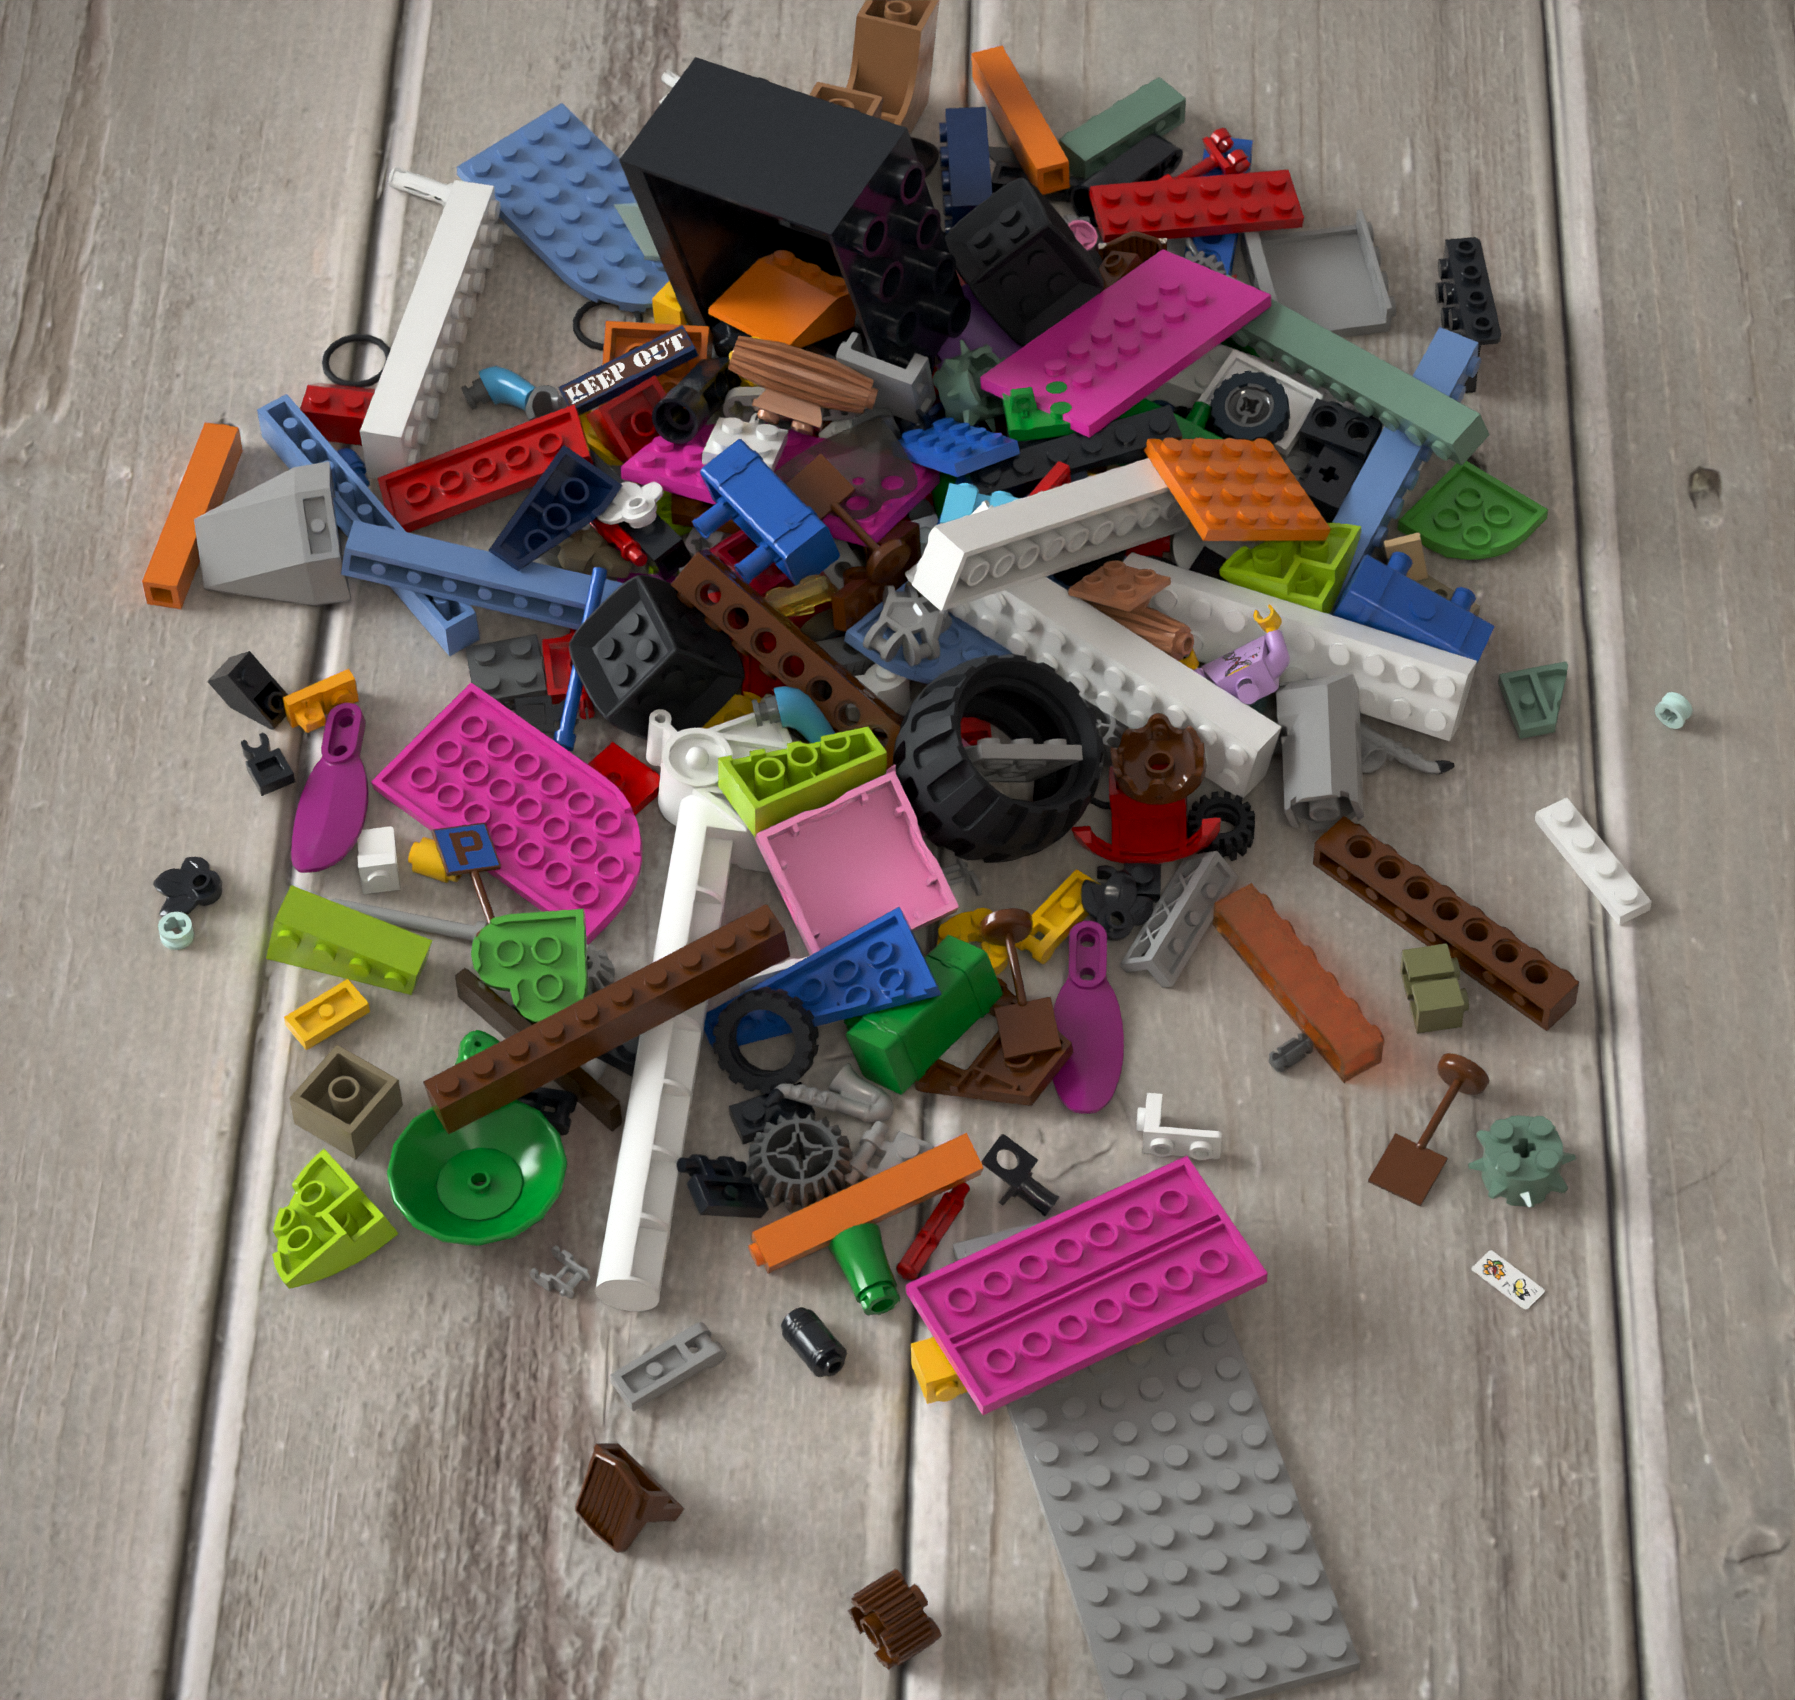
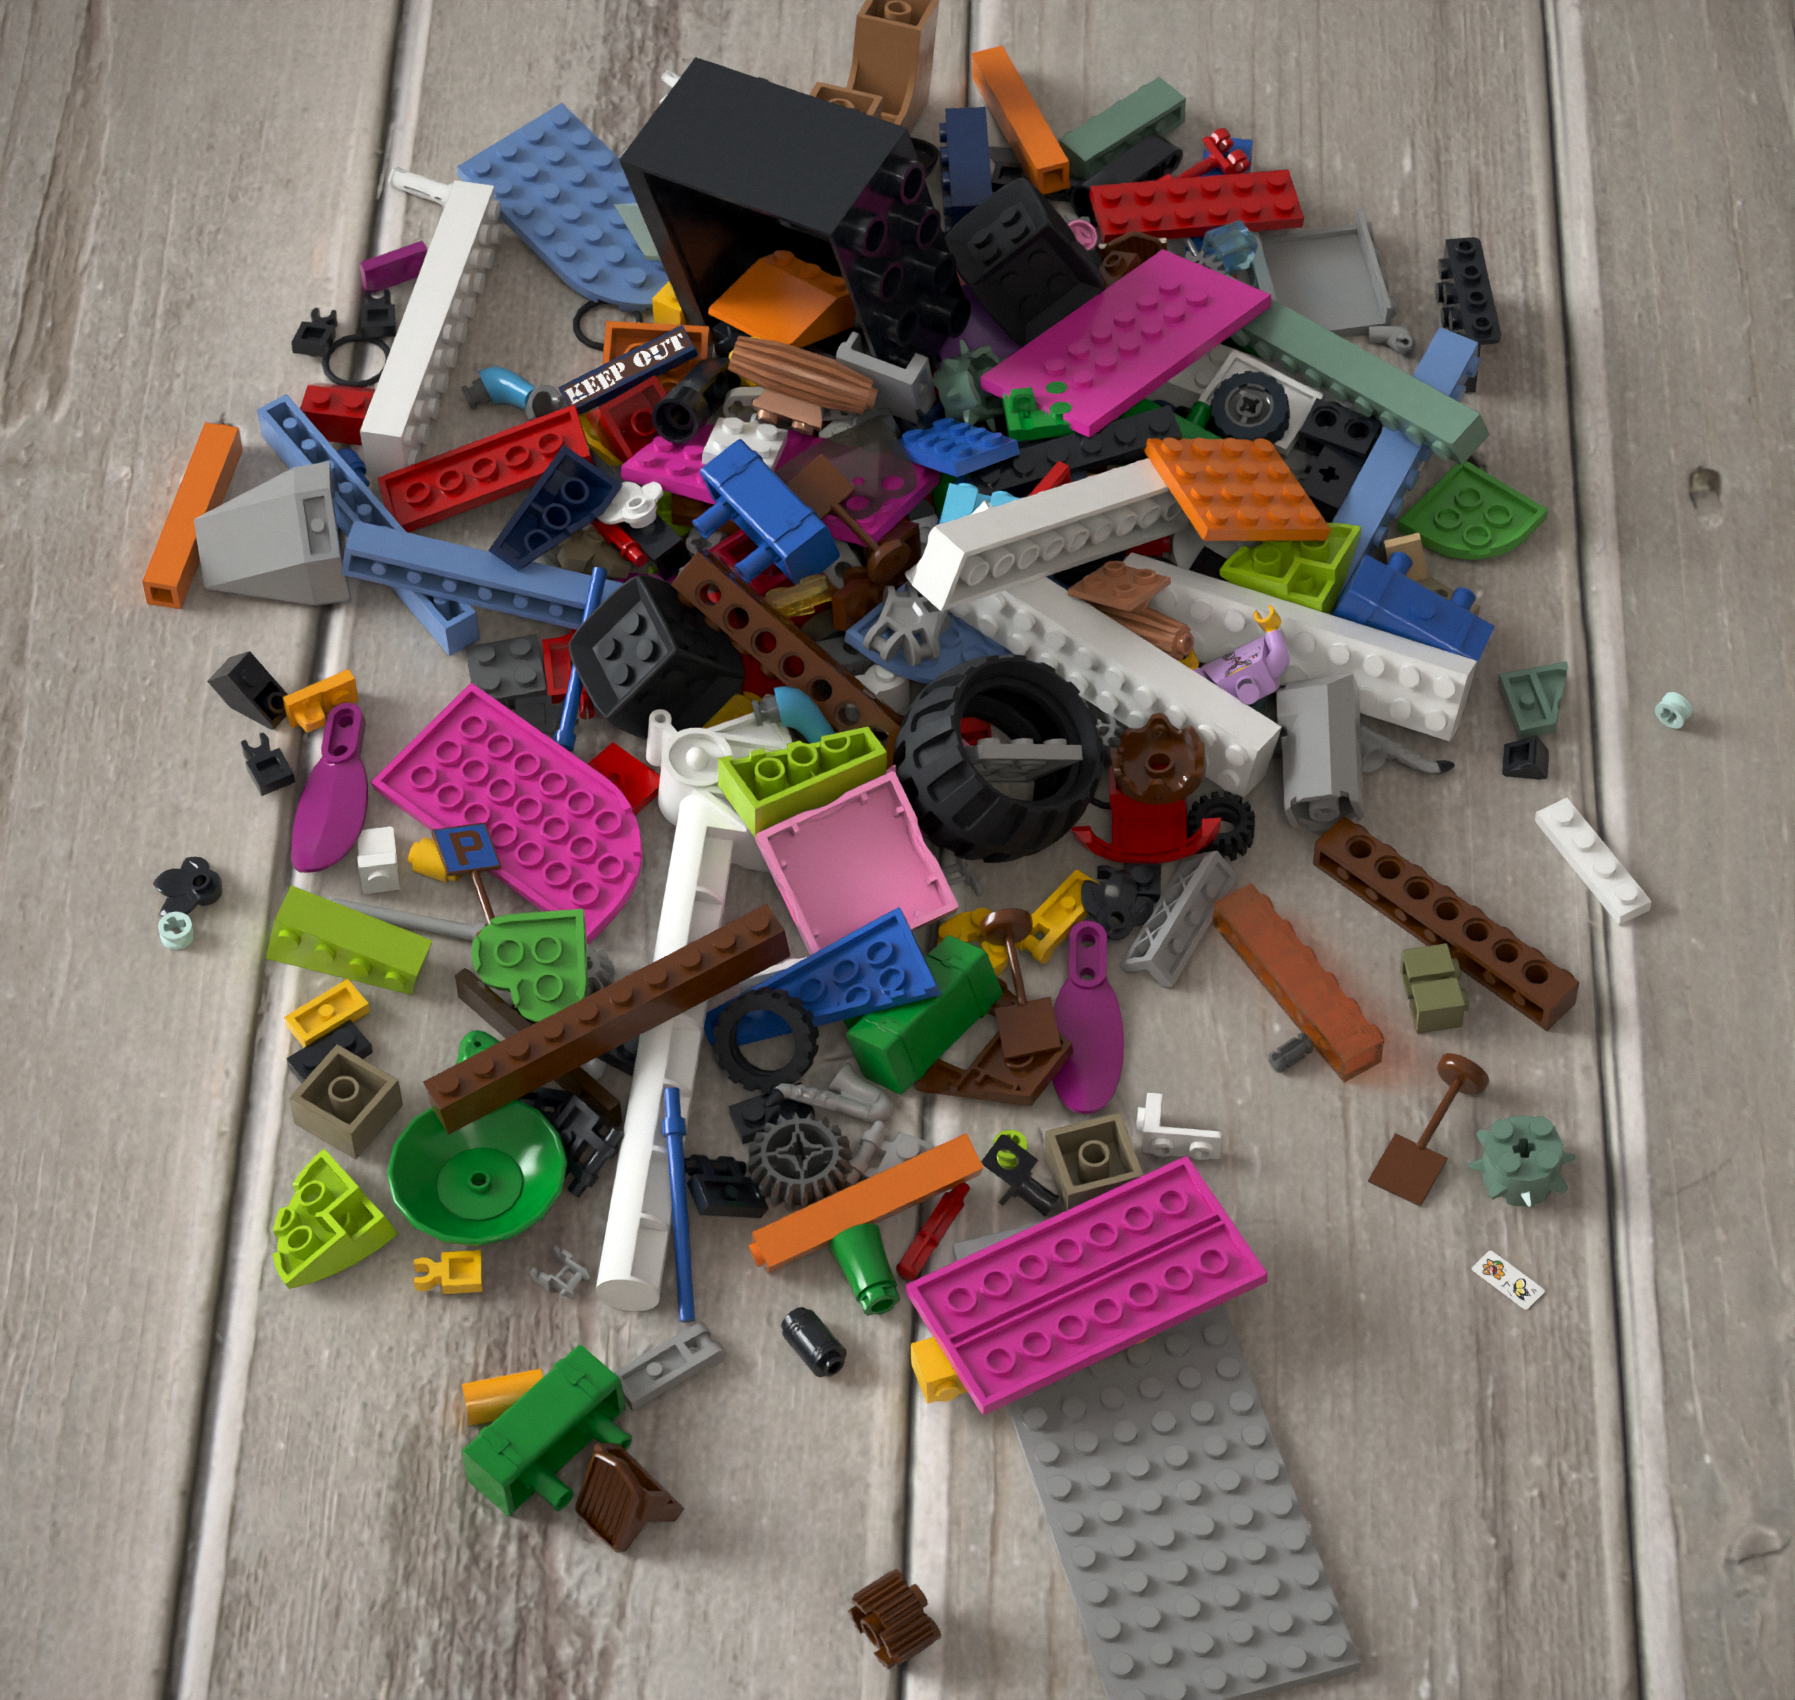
none -> black plate [286,1020,373,1083]
none -> black plate [291,308,338,357]
none -> magenta plate [359,240,428,294]
none -> black plate [360,289,396,338]
none -> yellow plate [414,1250,483,1294]
none -> green piece [461,1344,633,1517]
none -> light orange brick [462,1368,543,1426]
none -> black plate [552,1094,624,1198]
none -> blue bar [662,1087,695,1323]
none -> lime bush [993,1130,1027,1169]
none -> dark tan brick [1045,1112,1144,1211]
none -> clear light blue brick [1201,220,1258,275]
none -> light grey arm [1368,326,1416,355]
none -> black slope [1502,736,1549,780]

